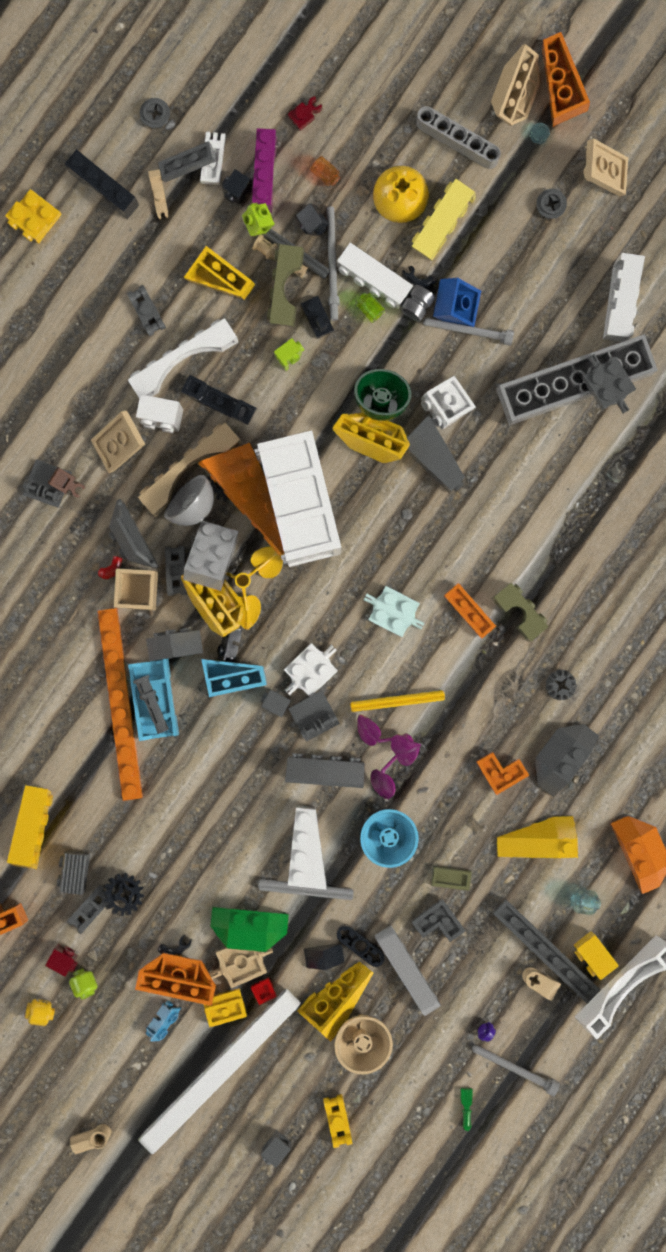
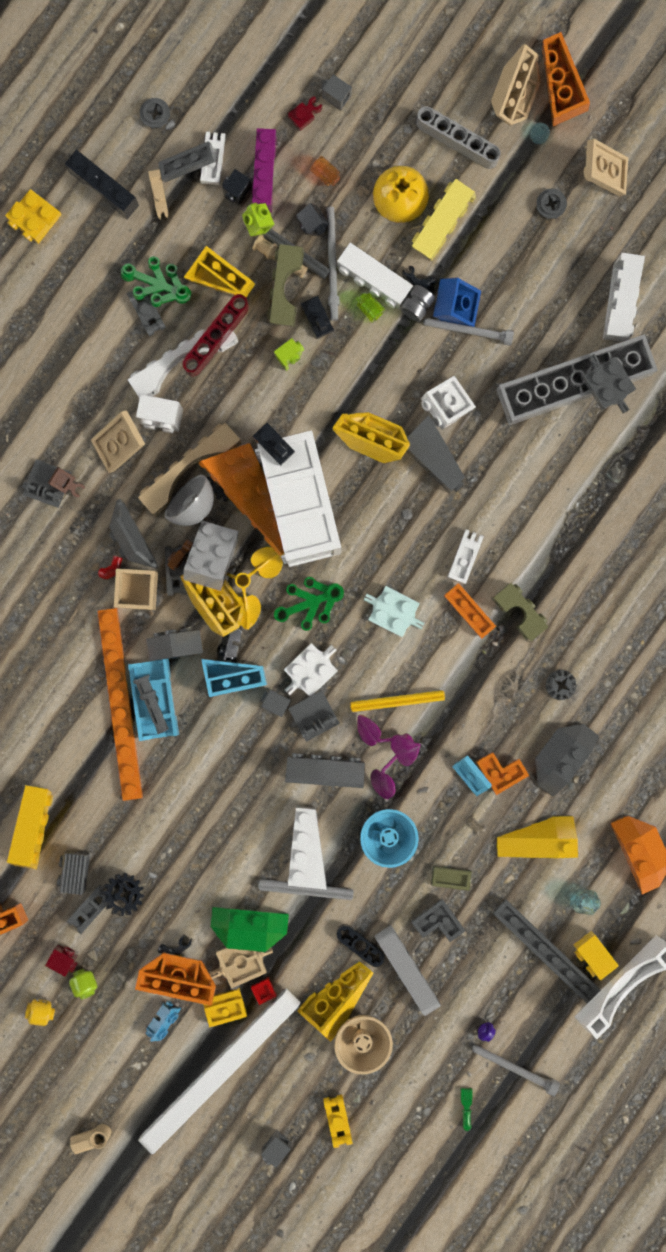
black slope [181,375,257,425] -> none
black slope [304,943,345,970] -> none
dark green piece [354,369,411,421] -> none
tan piece [522,967,561,1001] -> none
none -> green plant [121,256,191,307]
none -> reddish brown plate [167,539,193,571]
none -> dark red beam [182,294,249,377]
none -> black hinge [253,422,295,466]
none -> green plant [274,577,344,631]
none -> dark grey brick [321,74,352,111]
none -> white hinge [447,529,484,584]
none -> medium azure plate [452,755,492,796]

